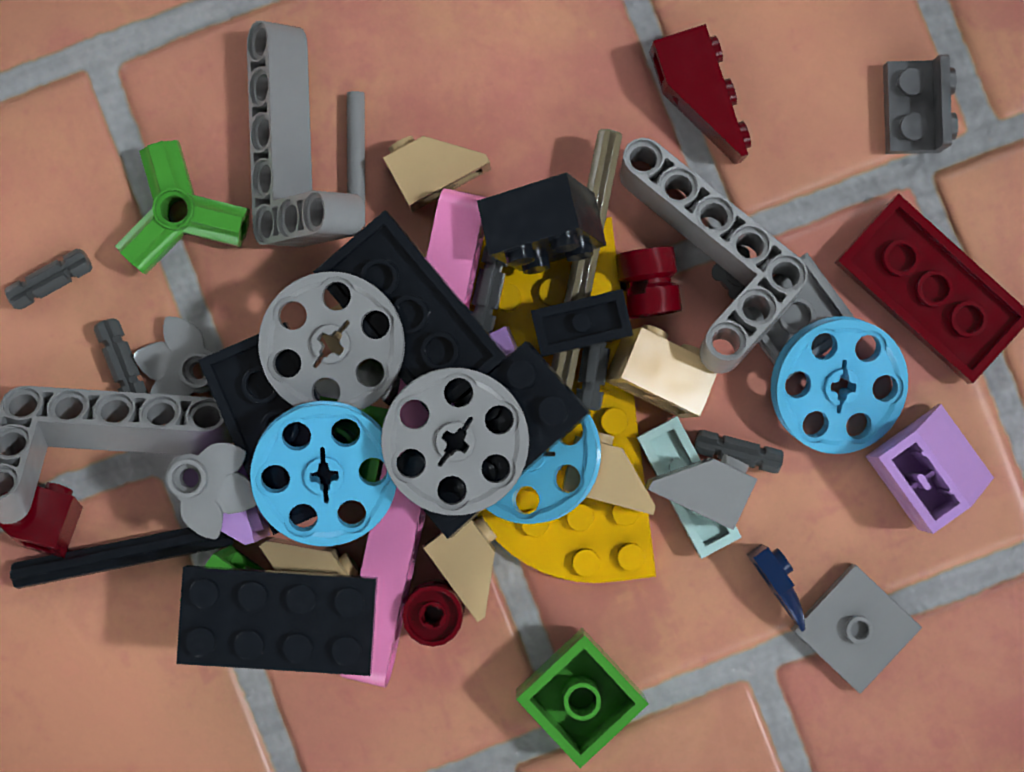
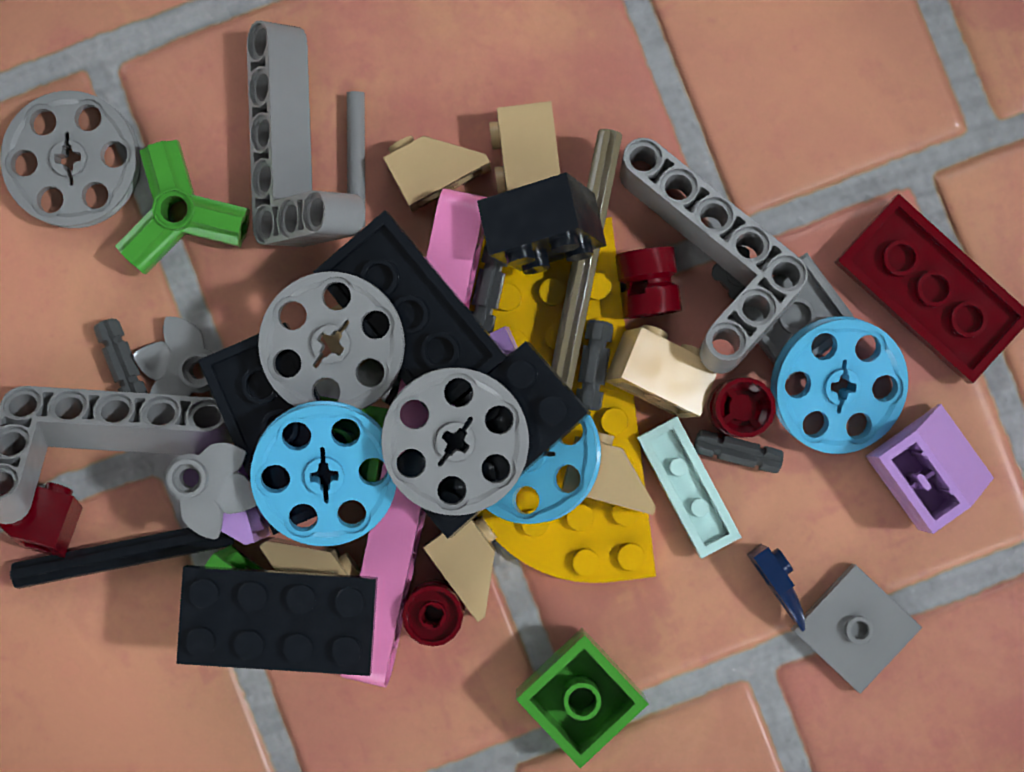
dark grey axle [4,249,93,309] -> none
black plate [531,289,633,357] -> none
light grey slope [645,454,757,530] -> none
dark red slope [649,24,751,164] -> none
flat silver bracket [883,54,958,154] -> none
none -> light grey wedge [0,91,141,228]
none -> tan brick [489,101,560,194]
none -> dark red wheel [707,377,776,438]

